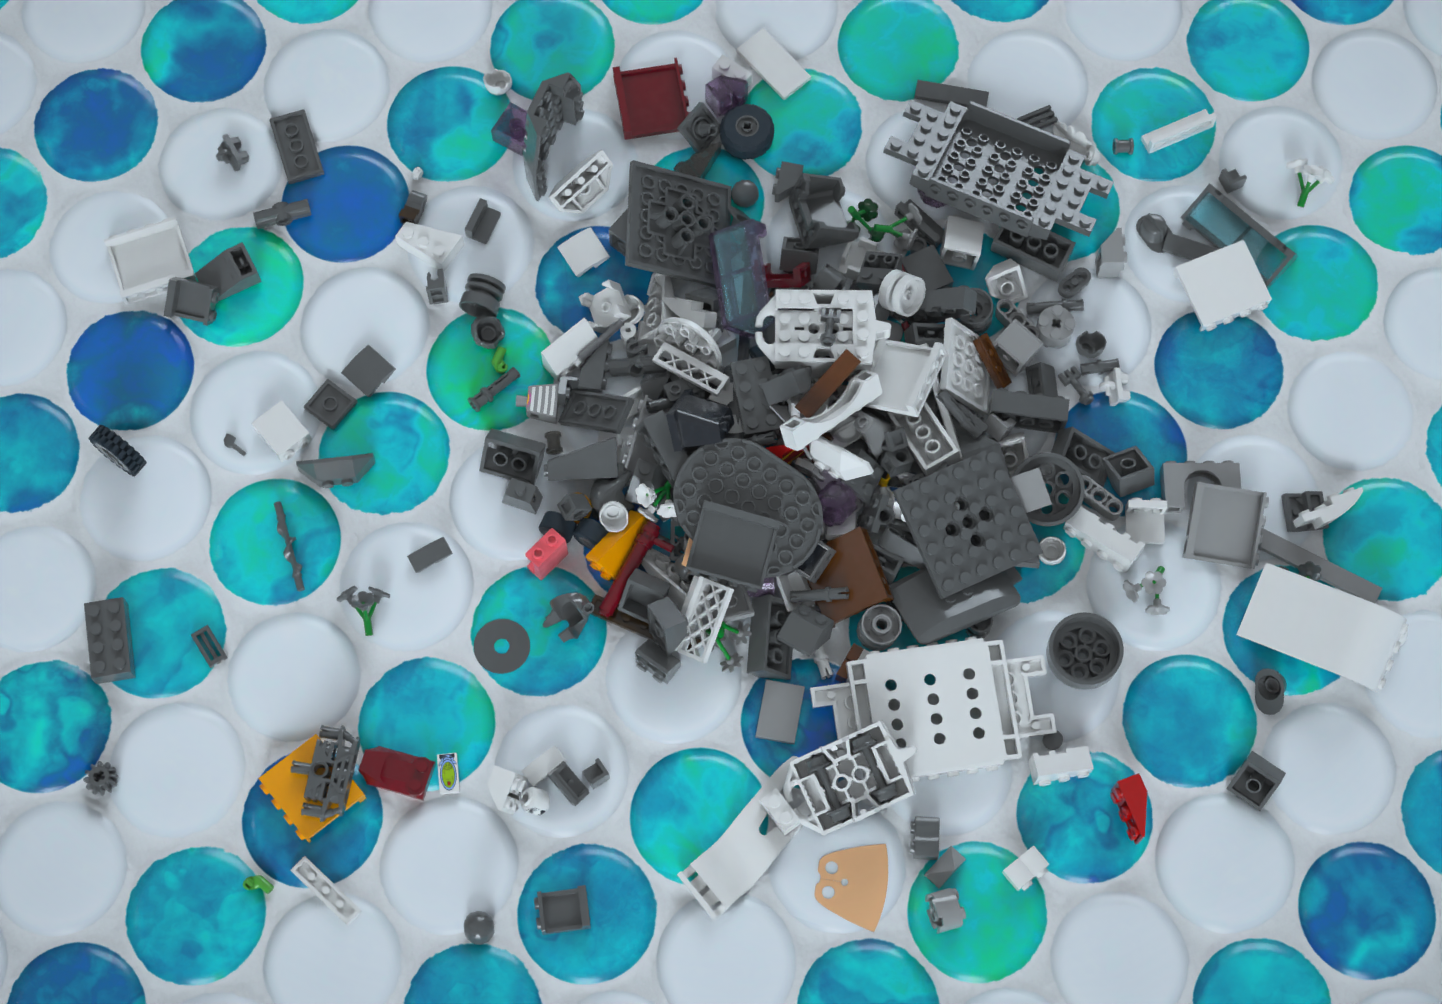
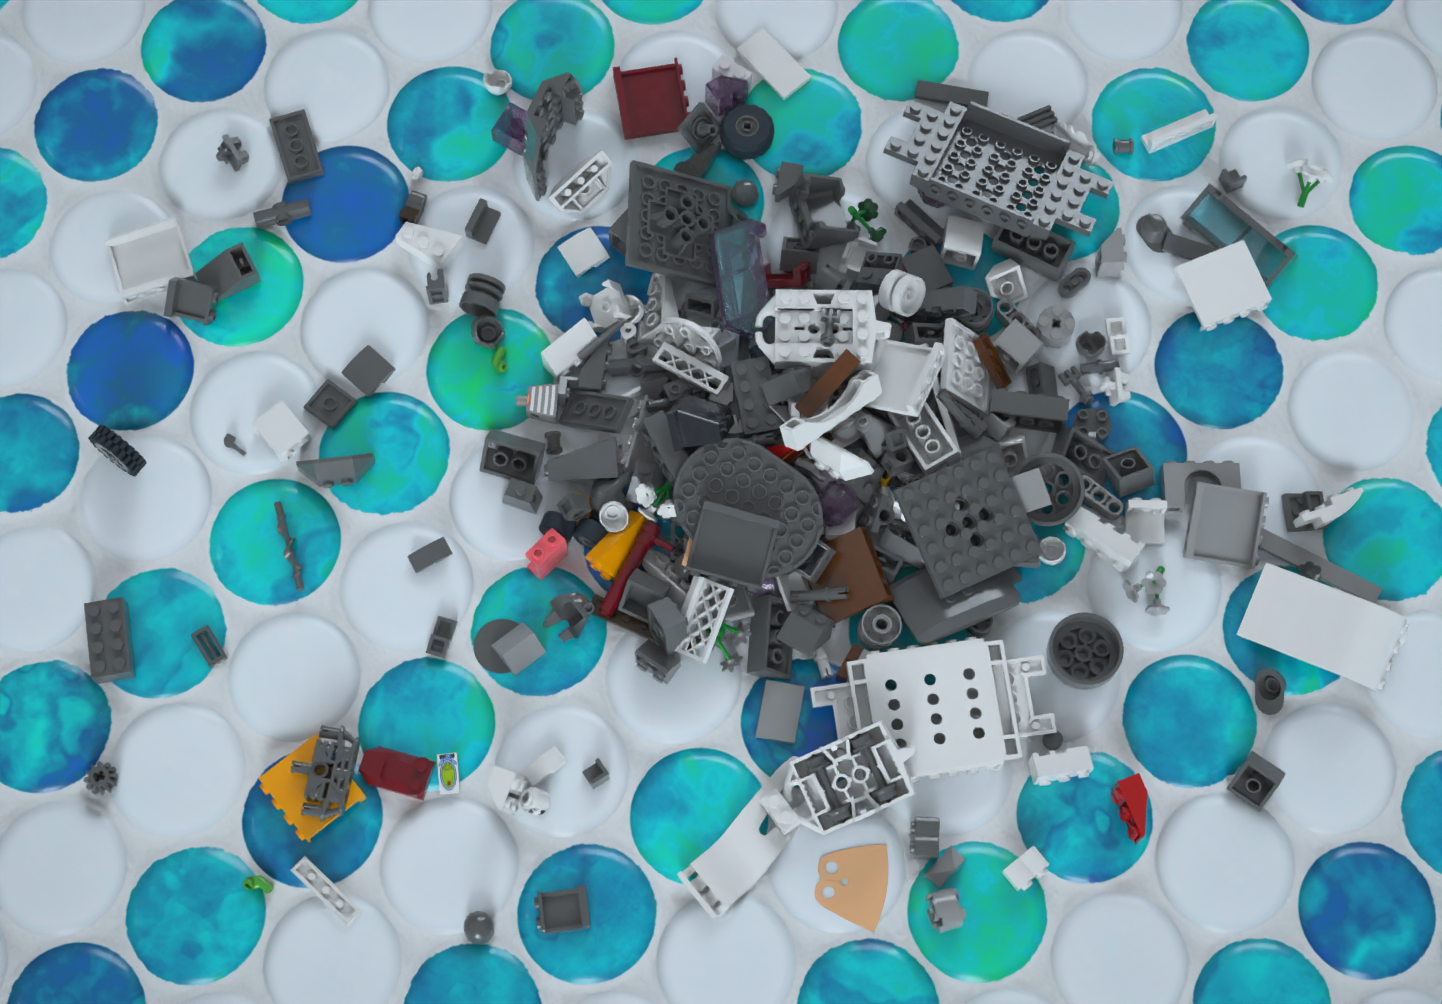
dark grey plant [336,586,390,636] -> none
dark grey pin [467,367,520,412] -> none
dark grey hinge [547,761,590,806] -> none
white slope [663,297,717,328] -> none
light grey plant [873,203,922,251] -> none
dark grey pin [1026,299,1084,315] -> none
none -> dark grey slope [426,616,458,658]
none -> light grey slope [491,622,546,676]
none -> dark grey dish [1073,408,1111,442]
none -> white slope [1105,317,1130,355]

